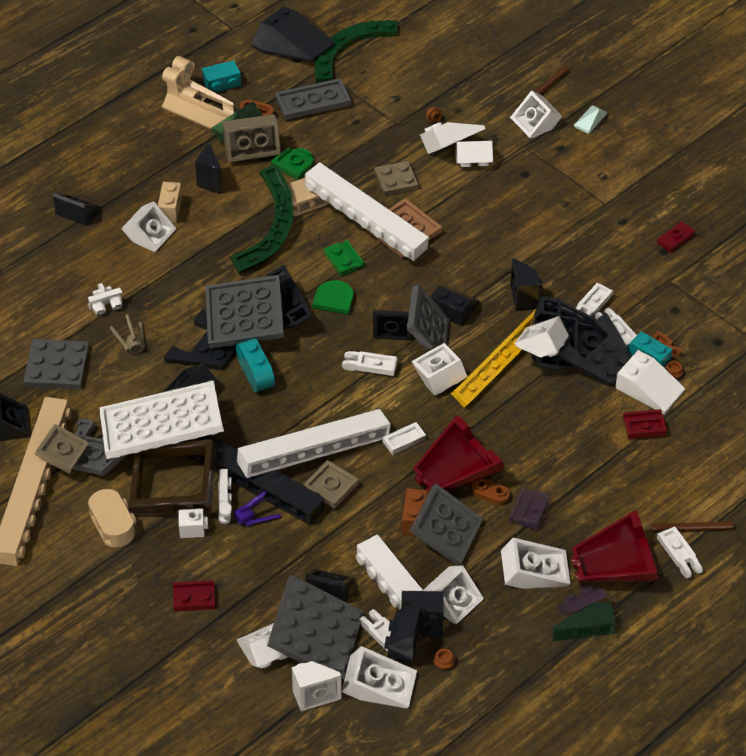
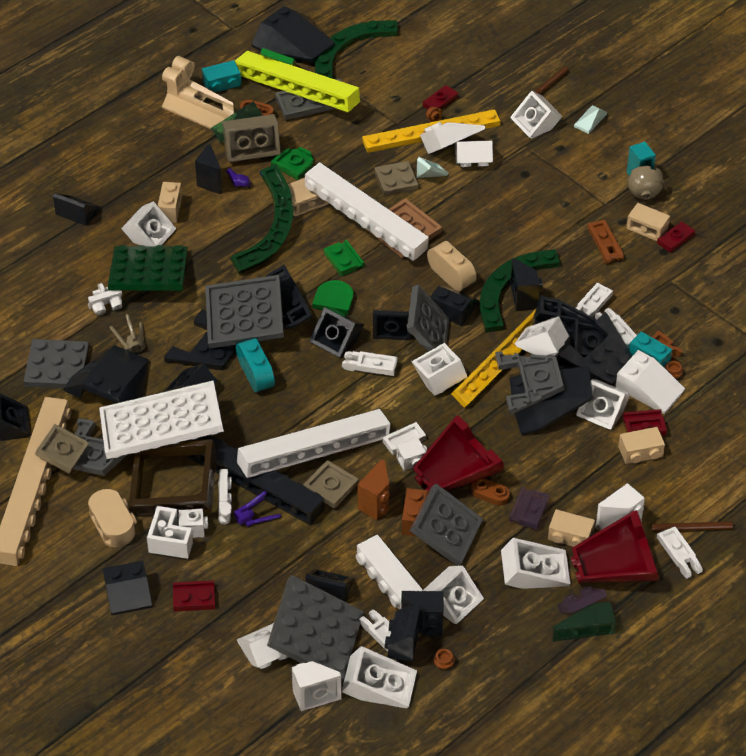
none -> black wedge [63,345,149,403]
none -> black slope [102,561,152,616]
none -> dark green plate [108,245,188,291]
none -> white brick [147,506,193,559]
none -> dark purple animal [226,168,251,188]
none -> neon yellow brick [235,51,360,112]
none -> green tile [260,48,297,66]
none -> black slope [310,307,364,358]
none -> dark orange slope [358,459,390,520]
none -> yellow plate [362,109,500,153]
none -> white brick [397,438,427,471]
none -> light aqua slope [417,157,449,178]
none -> dark red plate [422,85,458,110]
none -> tan brick [427,241,476,291]
none -> dark green plate [480,249,560,333]
none -> dark grey wing [495,352,564,414]
none -> black wedge [509,367,594,436]
none -> tan brick [548,509,595,547]
none -> white slope [576,379,630,430]
none -> dark orange plate [587,220,623,264]
none -> white slope [596,483,645,531]
none -> tan brick [618,427,665,464]
none -> tan brick [626,203,670,241]
none -> teal brick [627,142,656,175]
none -> dark tan cylinder [627,166,663,200]

